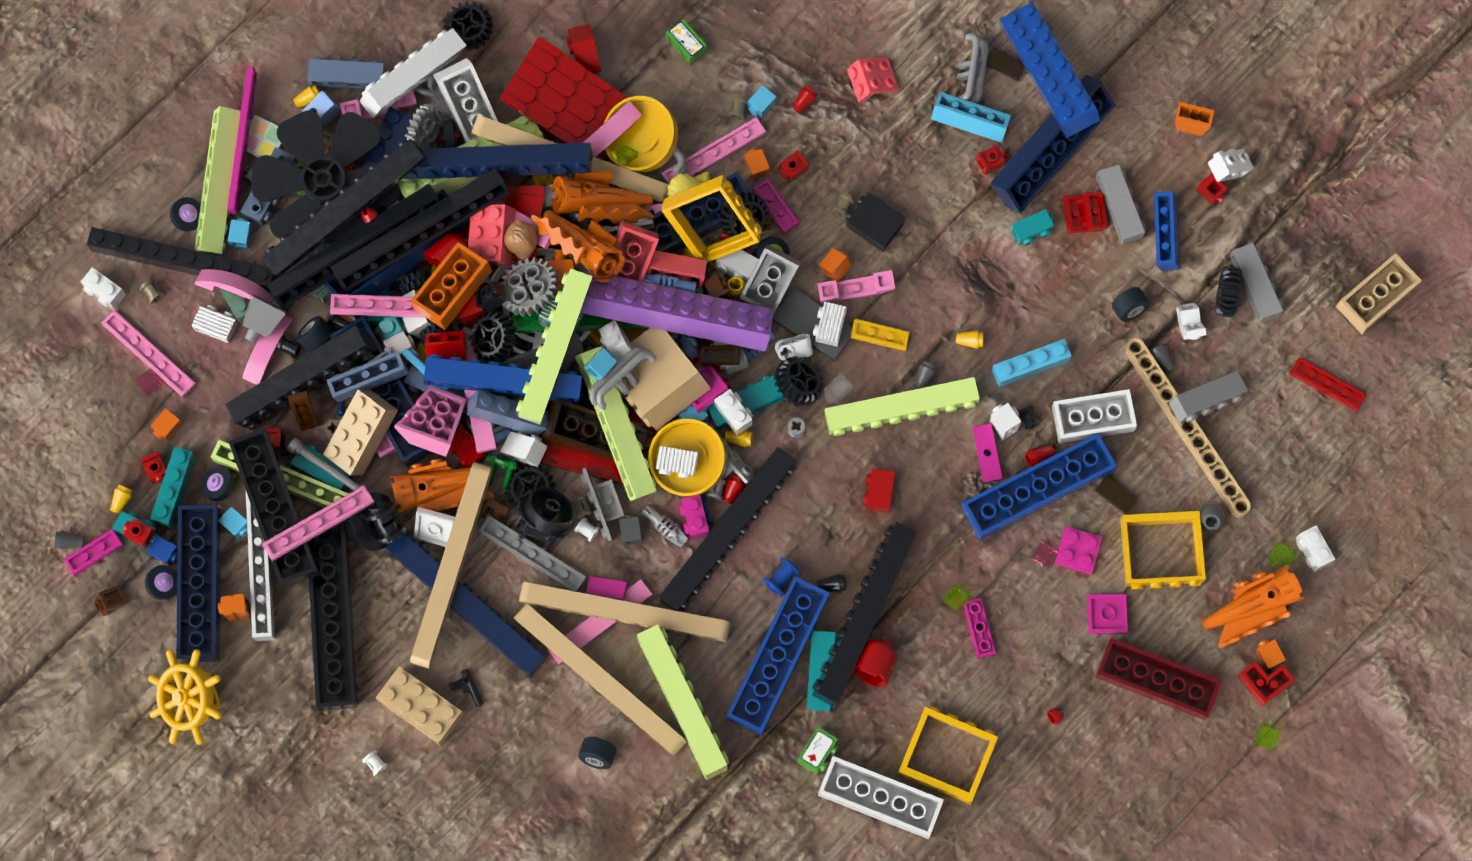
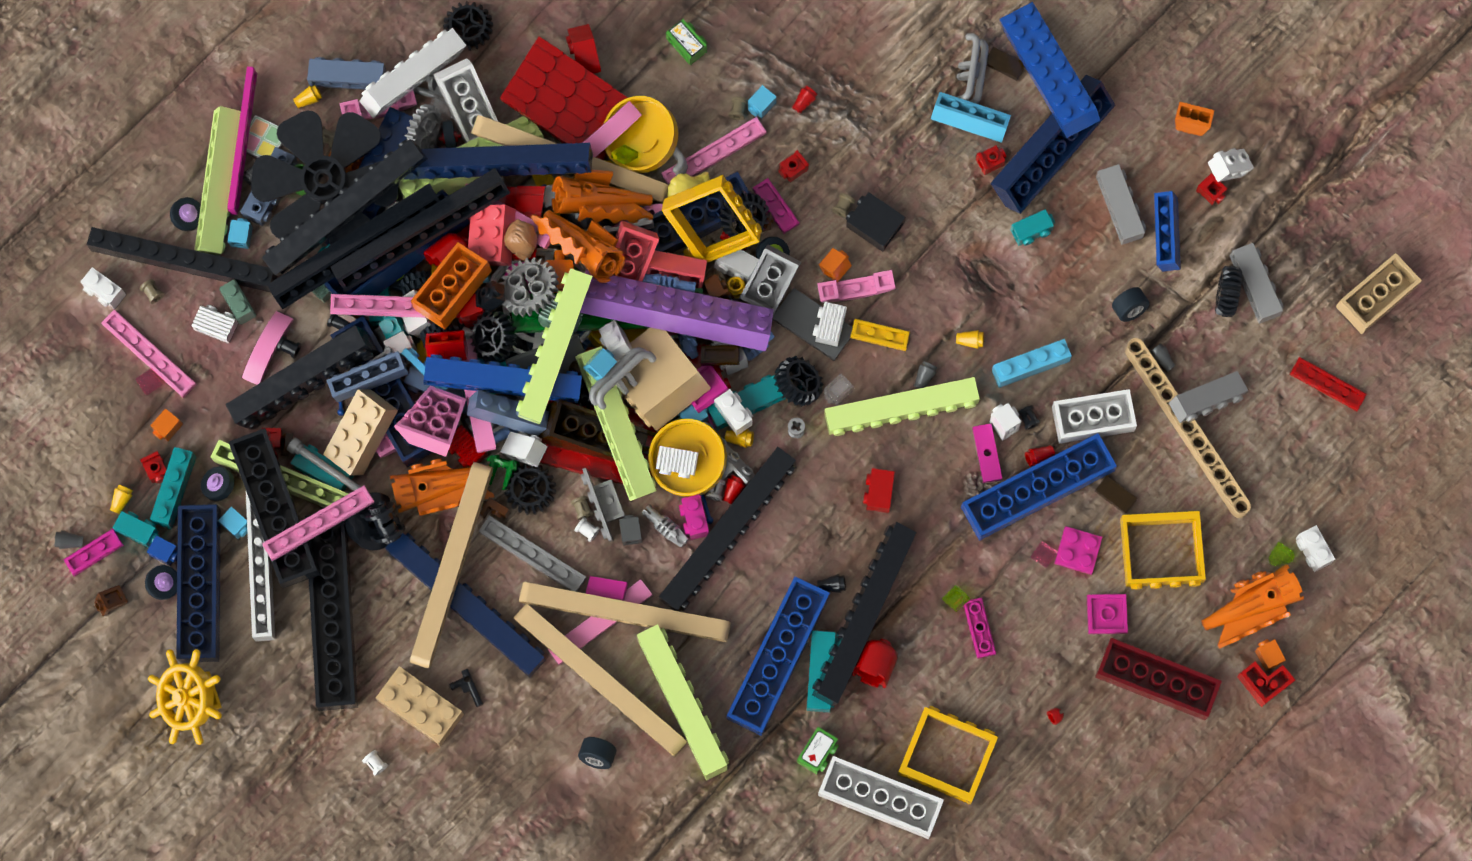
red brick [123,519,156,548] -> none
bright pink slope [195,269,273,302] -> none
orange brick [218,593,251,623] -> none
light grey torso [243,293,286,343] -> none
reddish brown plate [288,391,319,431] -> none
black wheel [297,316,333,352] -> none
light blue torso [302,91,342,127] -> none
dark tan bush [324,420,340,439] -> none
red hinge [361,207,378,223] -> none
white tile [414,507,455,547] -> none
black piece [517,487,576,550] -> none
orange brick [744,148,770,181] -> none
blue hose [762,557,801,597] -> none
white piece [775,334,813,361] -> none
coral bracket [847,57,899,103] -> none
red slope [1062,192,1108,233] -> none
white brick [1176,302,1206,340] -> none
dark grey piece [1200,504,1226,531] -> none
clear neon green tile [1254,724,1279,750] -> none

